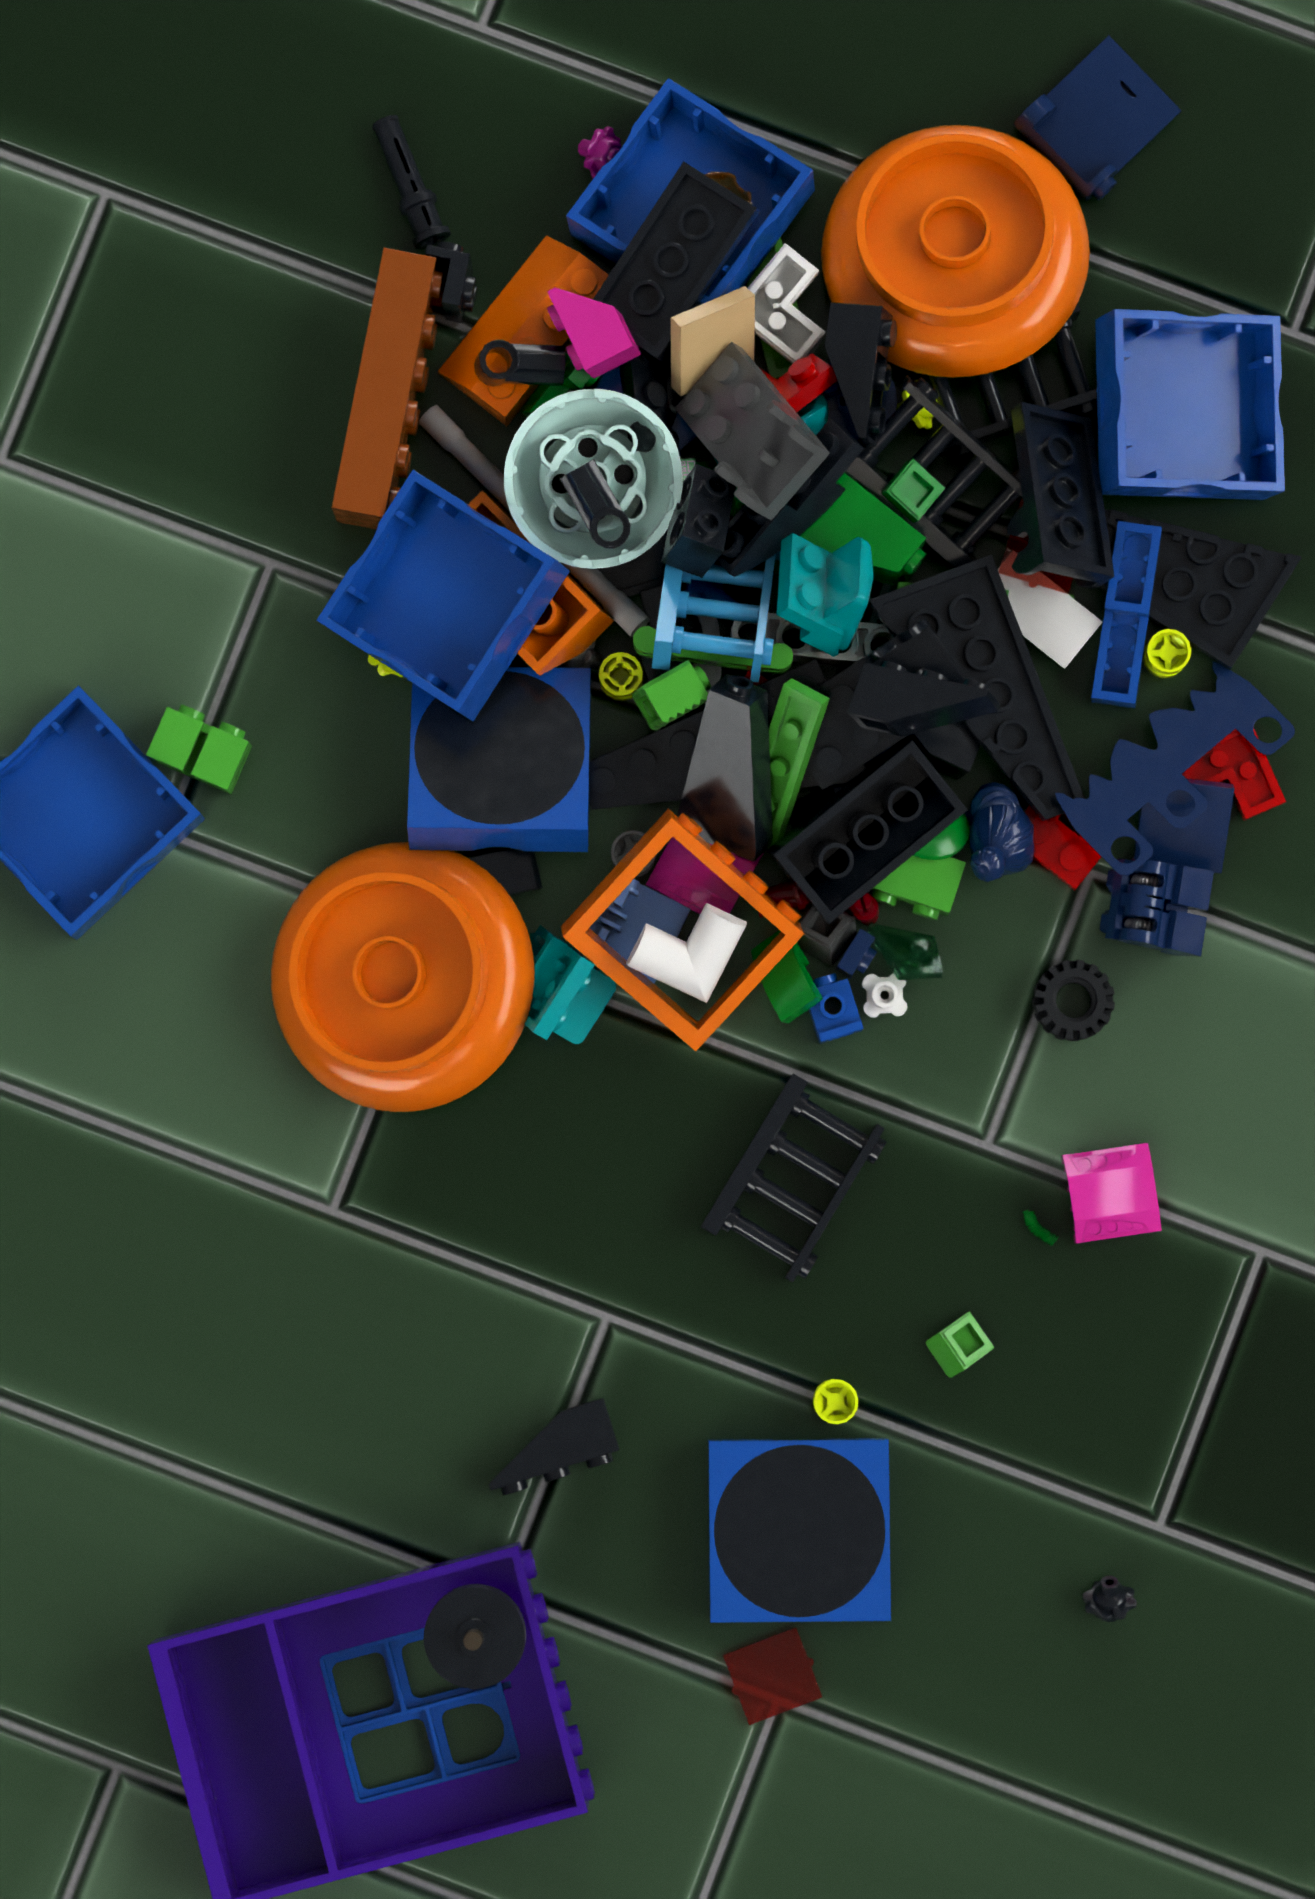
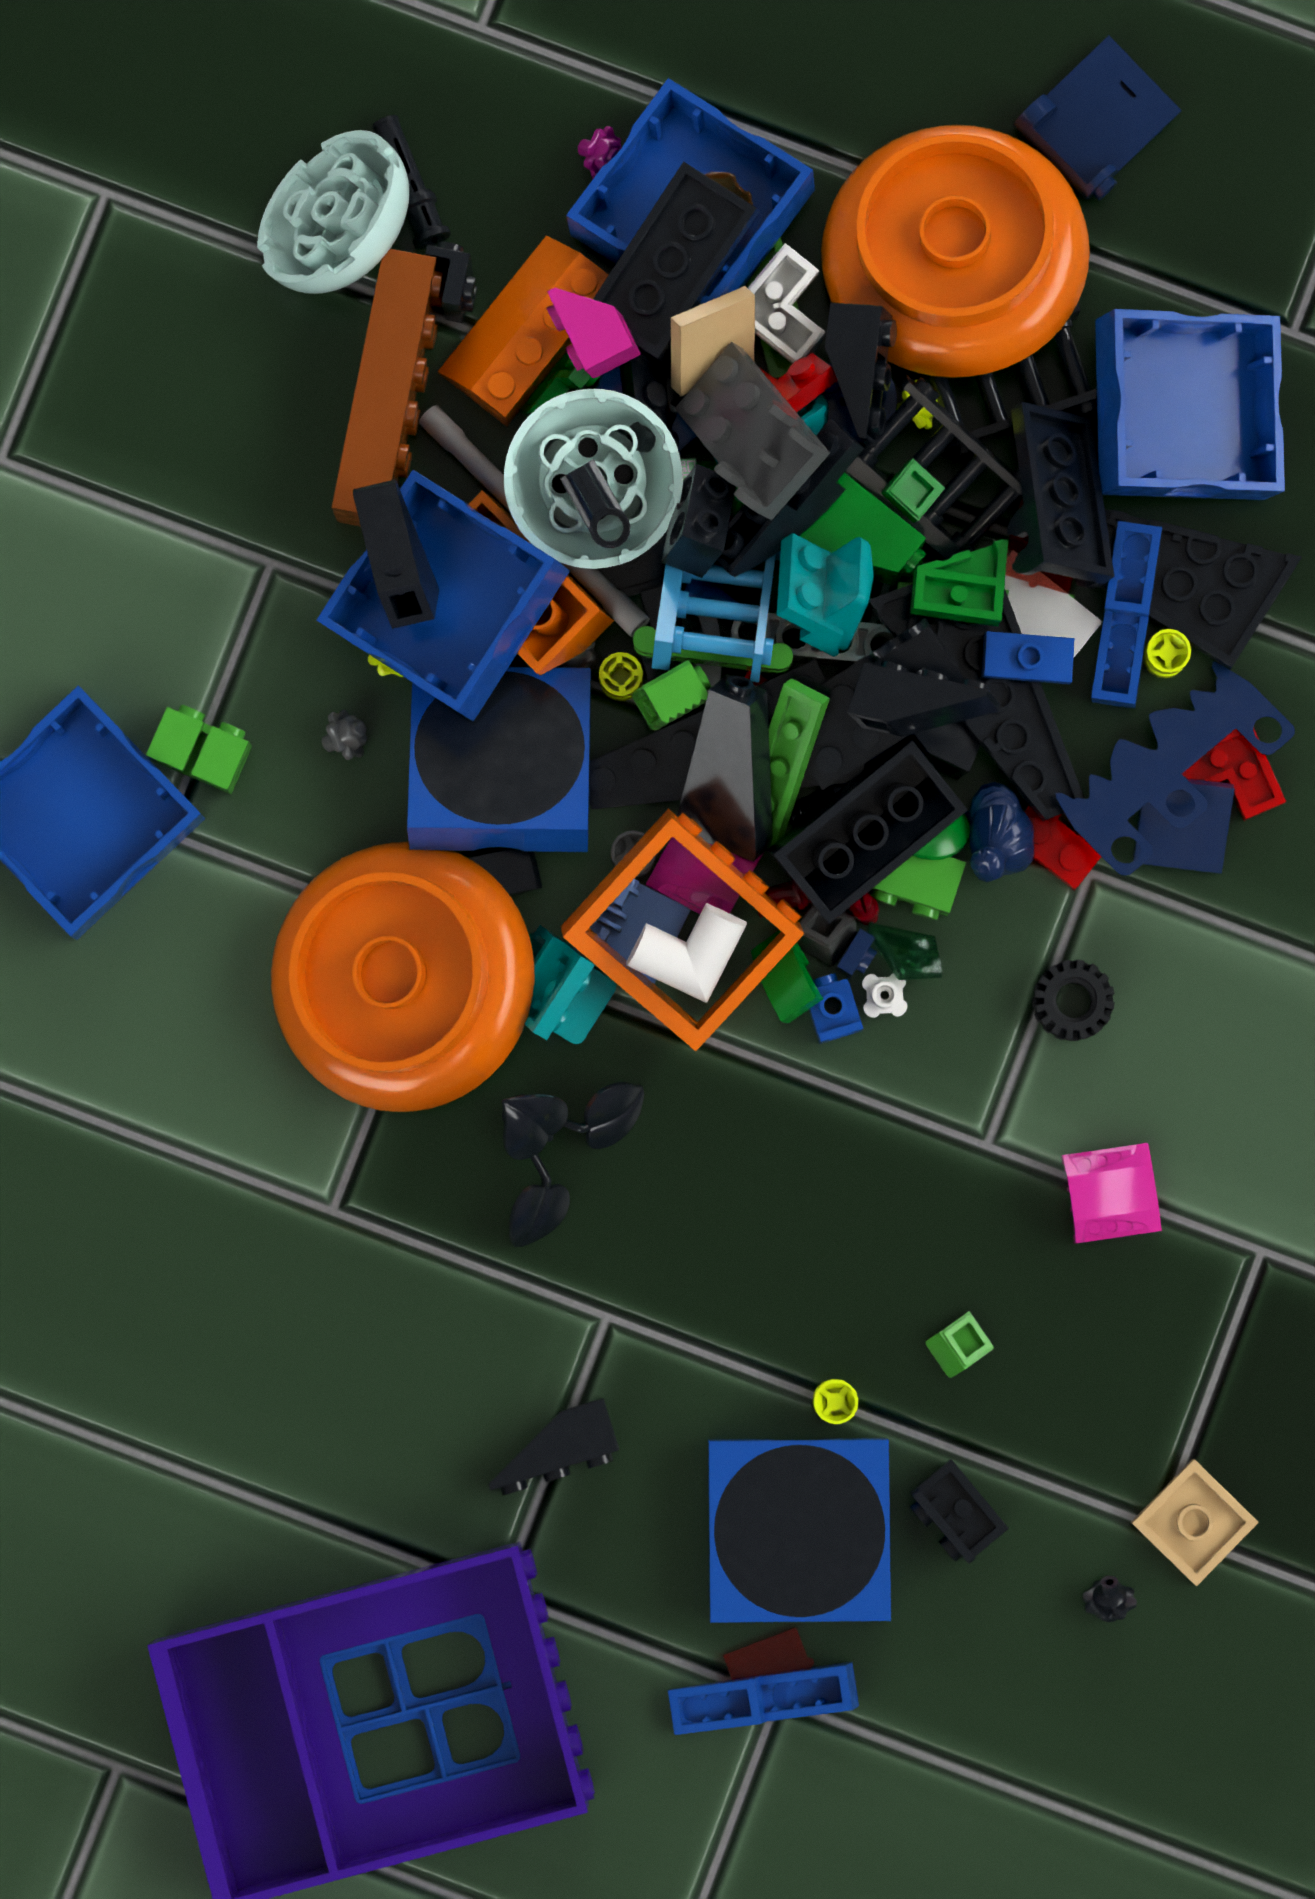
black wheel [424,1584,526,1689] -> none
black piece [474,339,566,387] -> none
black fence [701,1073,887,1282] -> none
green leg [1022,1210,1059,1246] -> none
dark blue hips [1099,859,1214,957] -> none
none -> light aqua brick [257,130,409,294]
none -> dark grey plant [322,710,368,760]
none -> black slope [353,479,439,629]
none -> black plant [502,1082,644,1248]
none -> blue slope [668,1662,859,1735]
none -> black bracket [909,1459,1009,1564]
none -> green wing [910,539,1008,627]
none -> blue plate [981,631,1075,684]
none -> tan tile [1131,1459,1259,1586]

